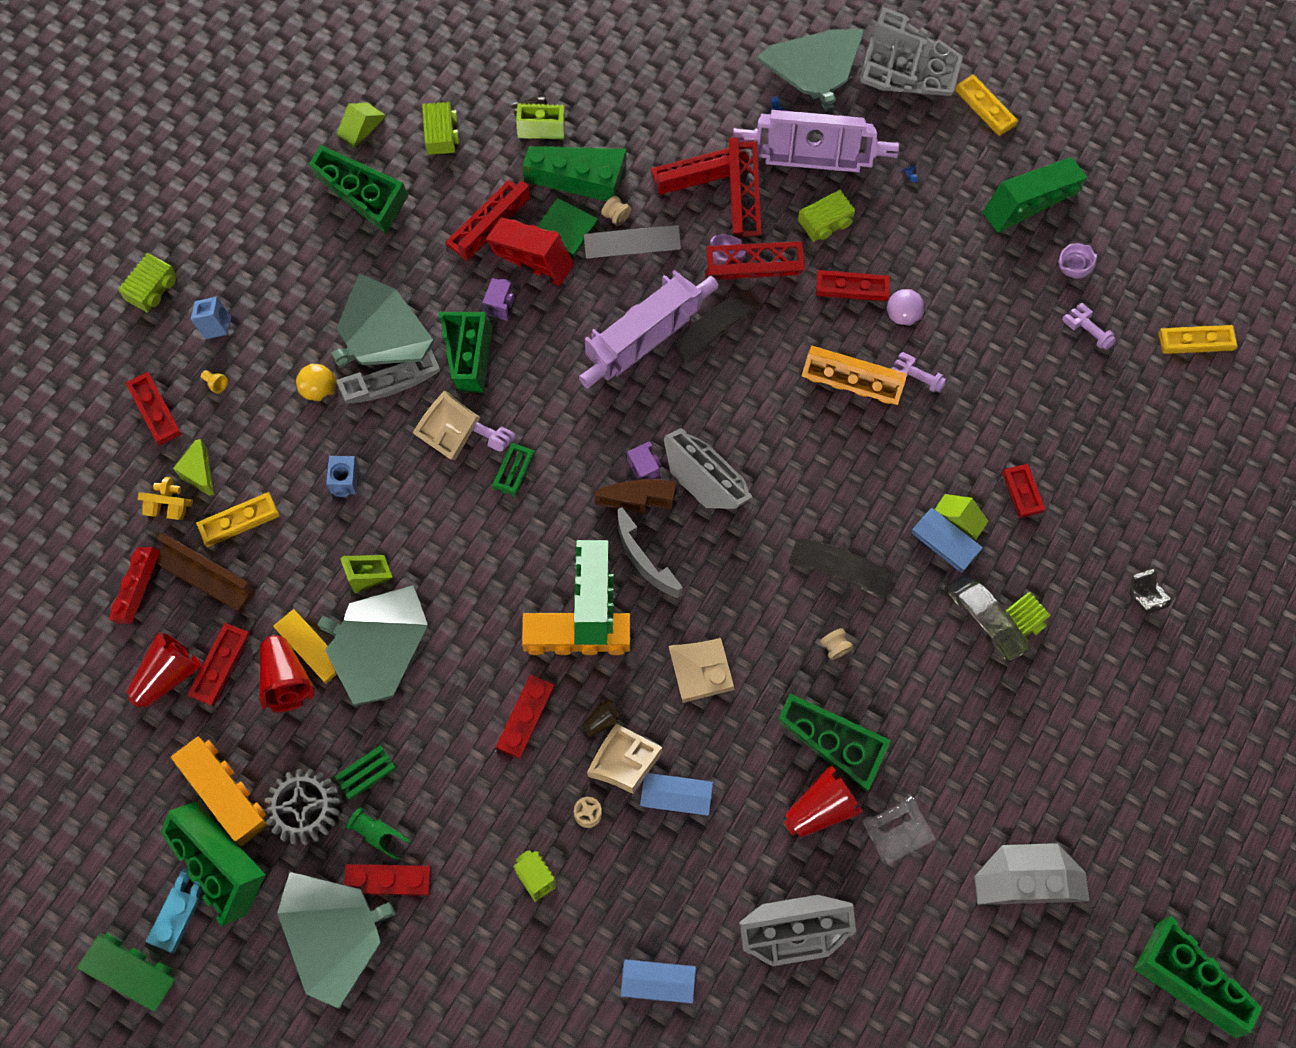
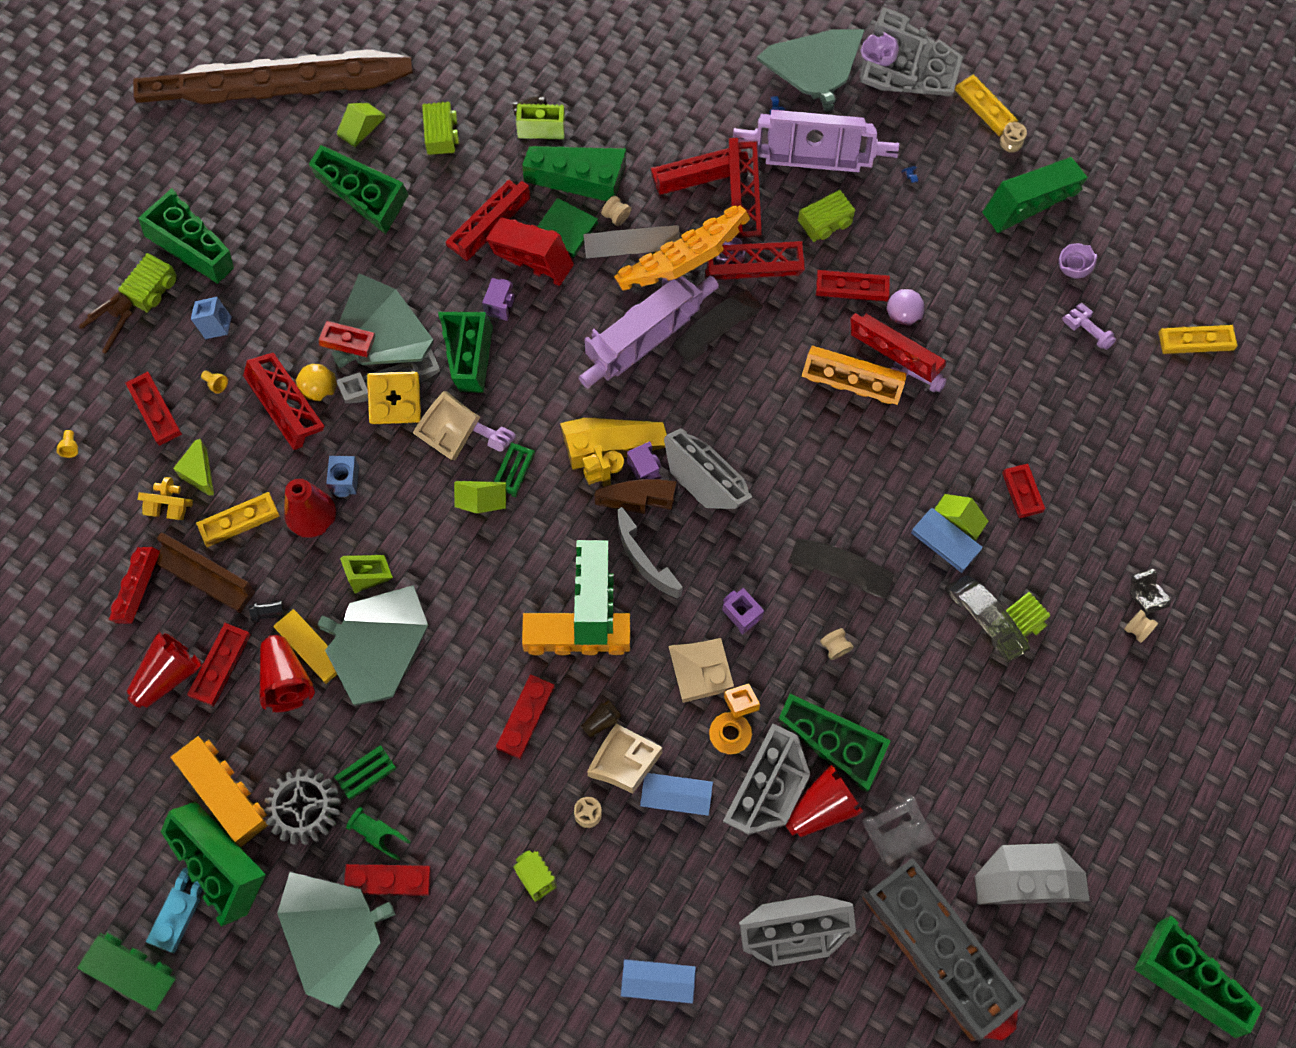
none -> yellow piece [57,430,78,458]
none -> reddish brown plant [78,292,132,354]
none -> reddish brown plate [133,49,413,104]
none -> green wedge [138,188,234,284]
none -> red fence [243,352,325,450]
none -> black pin [249,600,284,623]
none -> red cone [284,479,336,538]
none -> red plate [319,321,375,358]
none -> yellow brick [367,372,421,424]
none -> lime slope [454,481,506,514]
none -> yellow wedge [560,418,667,470]
none -> yellow hips [582,445,624,487]
none -> light orange plate [614,206,750,291]
none -> light orange piece [709,712,752,754]
none -> medium lavender brick [722,588,764,635]
none -> light grey wedge [723,724,810,835]
none -> light orange plate [724,683,760,718]
none -> red fence [851,313,946,383]
none -> lavender hair [861,33,899,67]
none -> dark grey piece [862,858,1026,1041]
none -> tan wheel [1000,122,1027,152]
none -> tan wheel [1124,610,1158,643]

